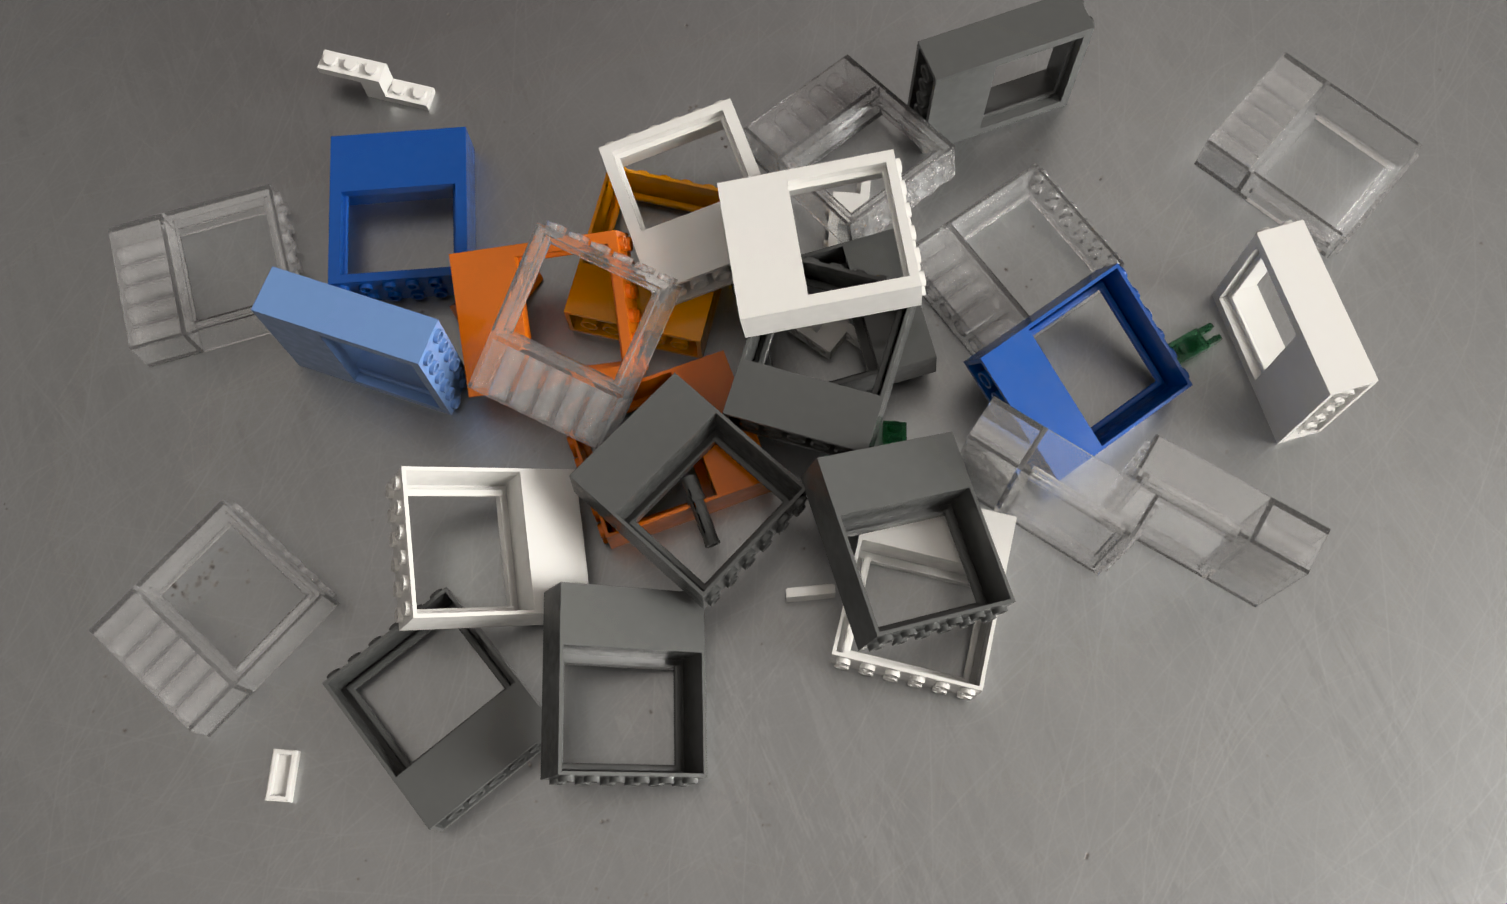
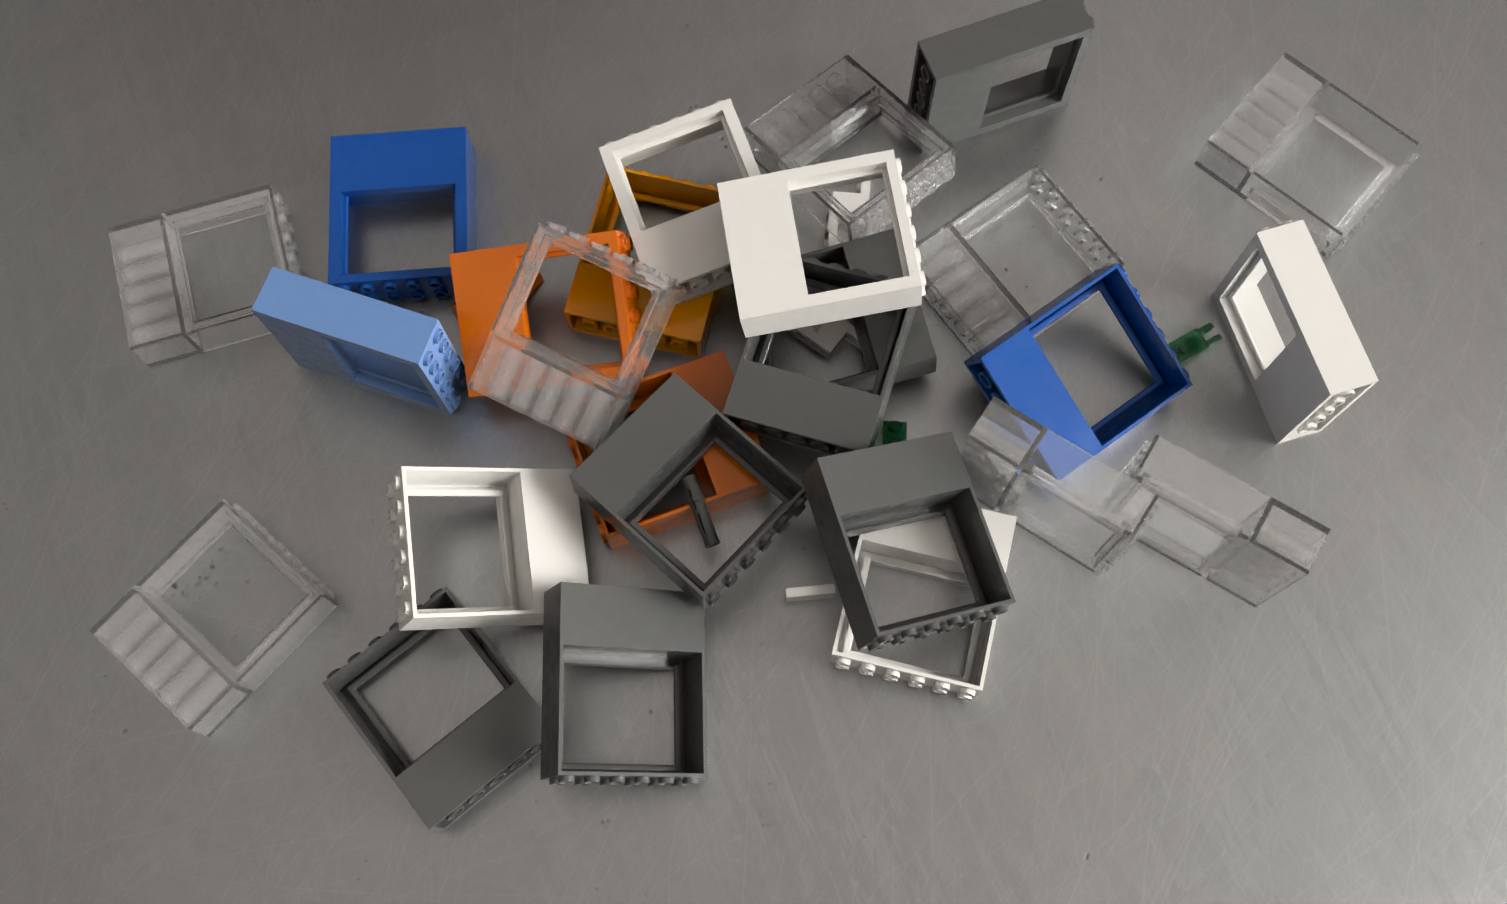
white tile [265,749,301,803] -> none
white bracket [317,49,436,111] -> none

